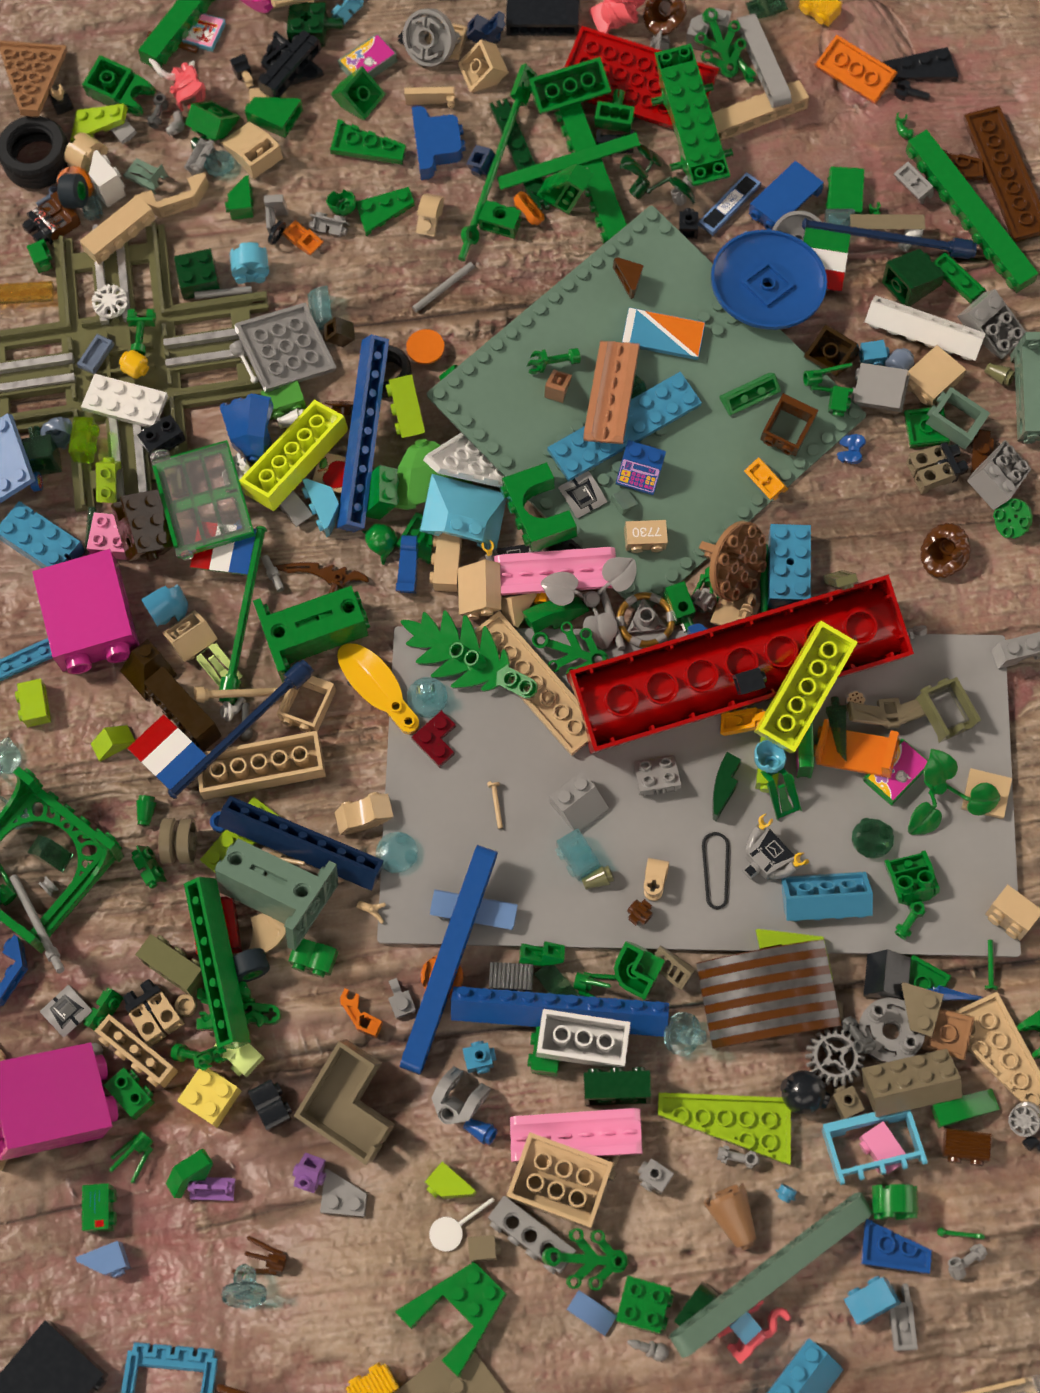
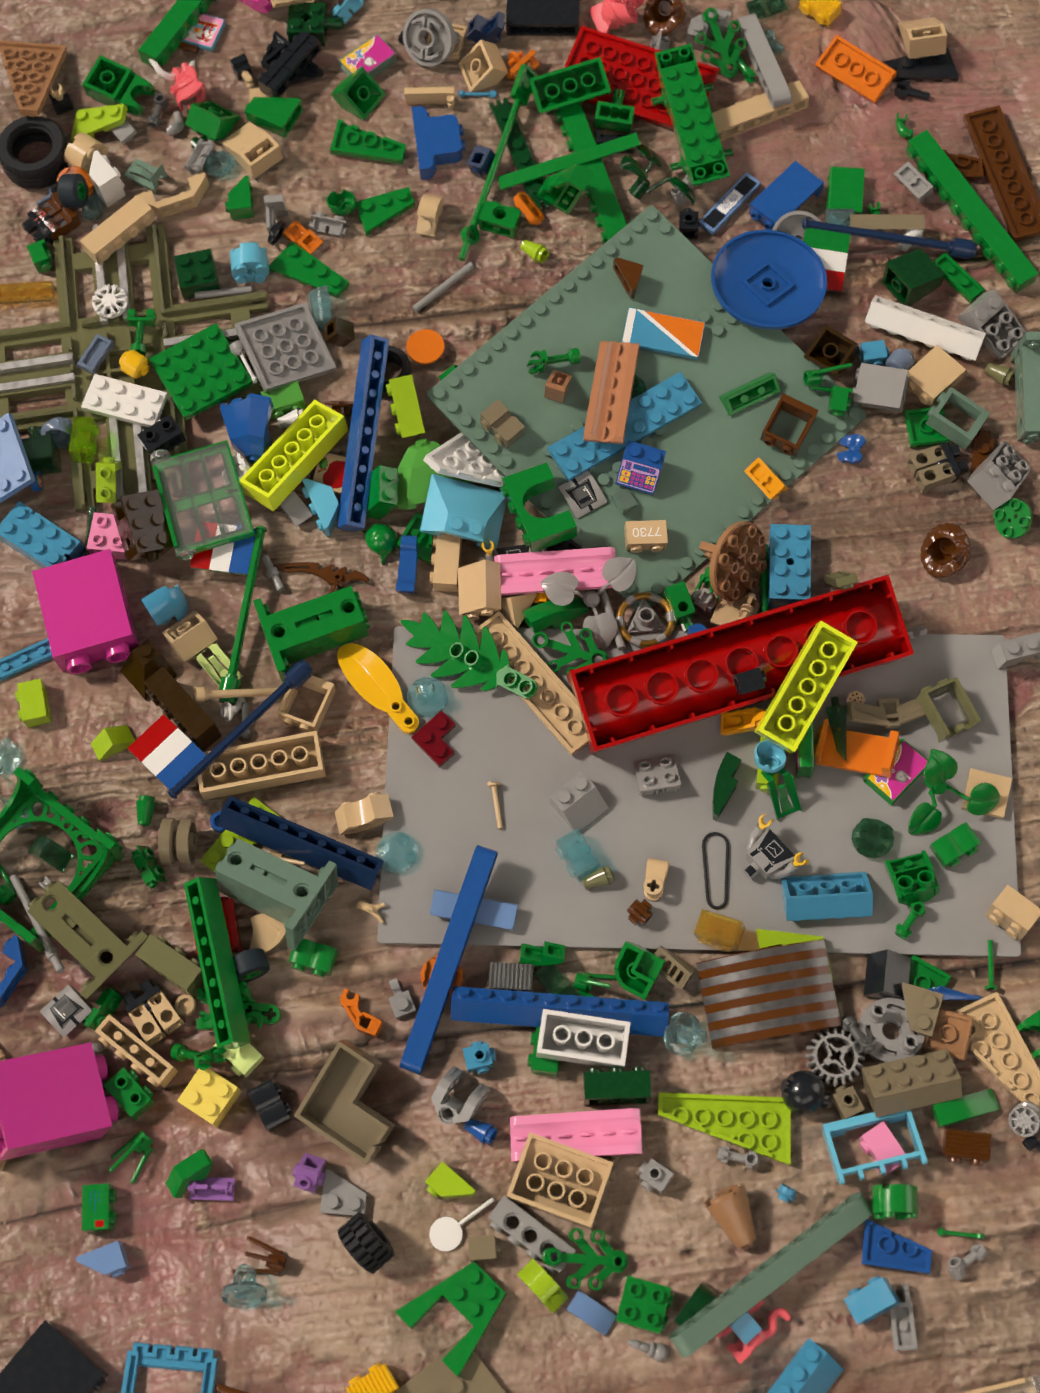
none -> olive brick [27,880,148,999]
none -> green plate [149,323,254,421]
none -> green wing [269,241,350,298]
none -> black tyre [338,1212,395,1274]
none -> dark azure hinge [458,90,497,99]
none -> dark tan brick [480,399,525,449]
none -> orange hips [506,49,540,80]
none -> lime brick [516,1259,569,1314]
none -> lime cone [520,240,549,263]
none -> clear yellow brick [694,909,745,952]
none -> clear light blue arm [764,30,785,54]
none -> tan slope [898,17,947,59]
none -> green brick [929,822,981,868]

